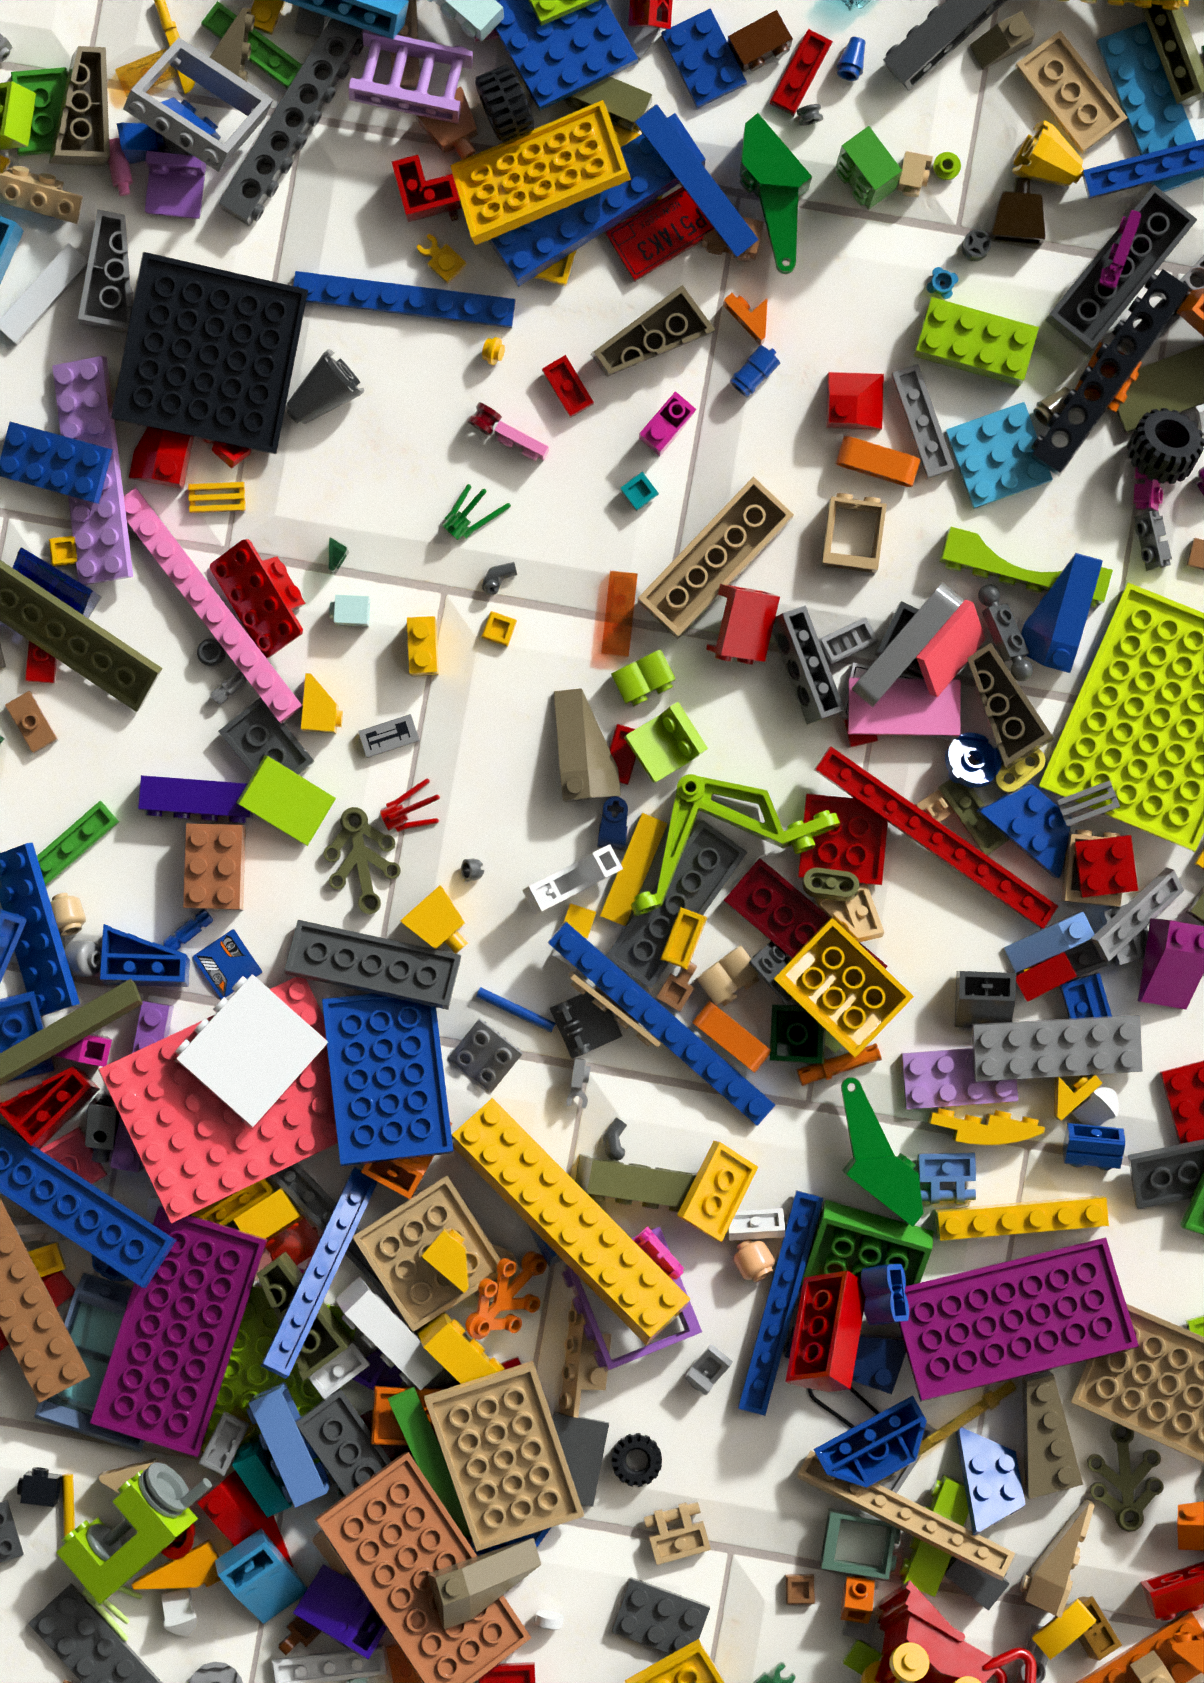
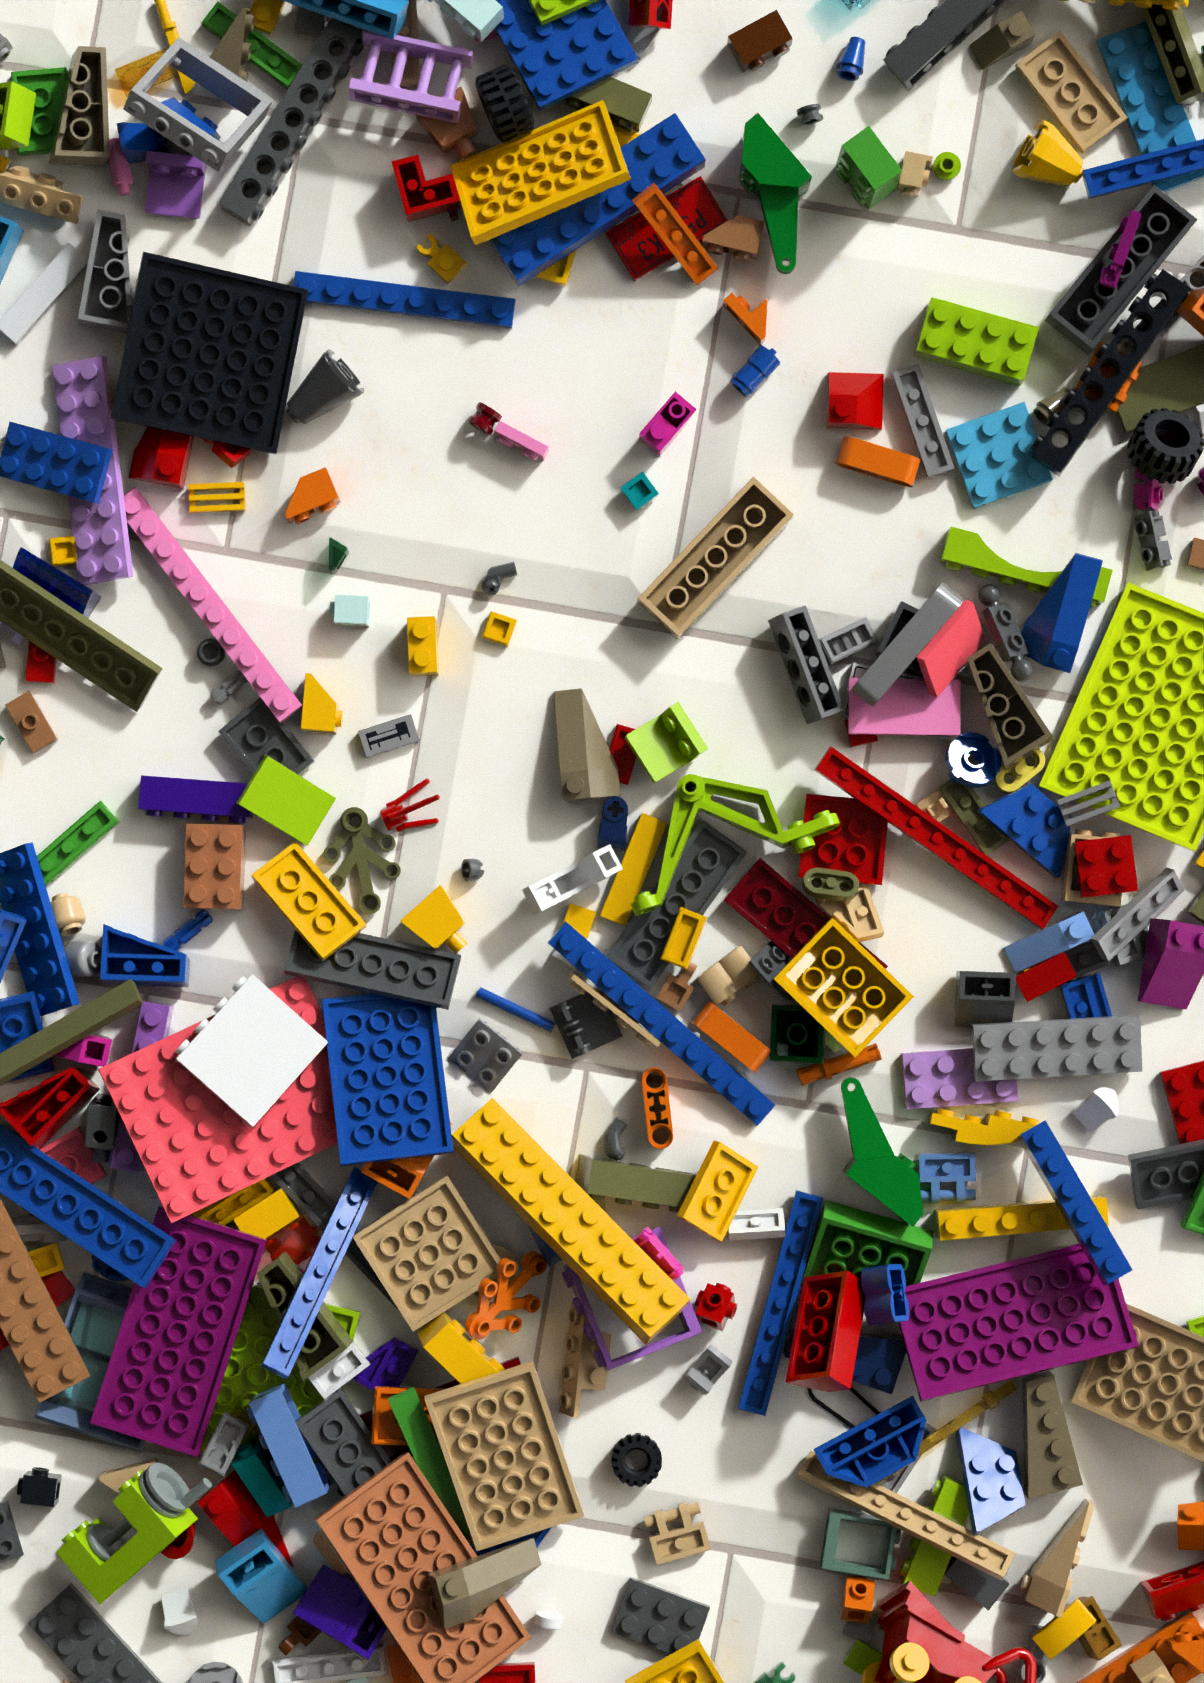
yellow bar [62,1474,75,1537] -> none
yellowish green plant [82,1586,143,1641] -> none
light orange slope [131,1539,221,1589] -> none
blue sticker [193,929,262,999] -> none
red bracket [210,539,306,658] -> none
white wedge [335,1276,444,1390] -> none
yellow slope [421,1228,469,1293] -> none
green plant [442,484,511,540] -> none
yellow plate [482,337,505,365] -> none
red plate [542,355,594,418] -> none
dark grey tile [553,1411,609,1507] -> none
light grey plate [566,1058,591,1109] -> none
dark tan wedge [590,285,715,377] -> none
clear orange plate [601,571,638,657] -> none
lime brick [611,649,676,707] -> none
blue tile [634,104,759,257] -> none
blue plate [661,8,747,109] -> none
red panel [706,584,780,665] -> none
light nougat head [733,1239,775,1282] -> none
red tile [770,29,833,116] -> none
medium nougat tile [785,1574,815,1605] -> none
tan window [821,493,887,573] -> none
dark azure plate [926,267,958,299] -> none
dark grey wheel [962,229,992,261] -> none
dark brown torso [990,177,1045,245] -> none
yellow slope [1054,1075,1102,1121] -> none
blue brick [1063,1123,1125,1170] -> none
olive plant [1087,1423,1164,1532] -> none
none -> yellow plate [251,842,367,961]
none -> orange slope [285,467,341,524]
none -> orange plate [632,182,719,285]
none -> orange beam [641,1067,673,1149]
none -> red brick [695,1283,738,1331]
none -> blue brick [1017,1120,1133,1286]

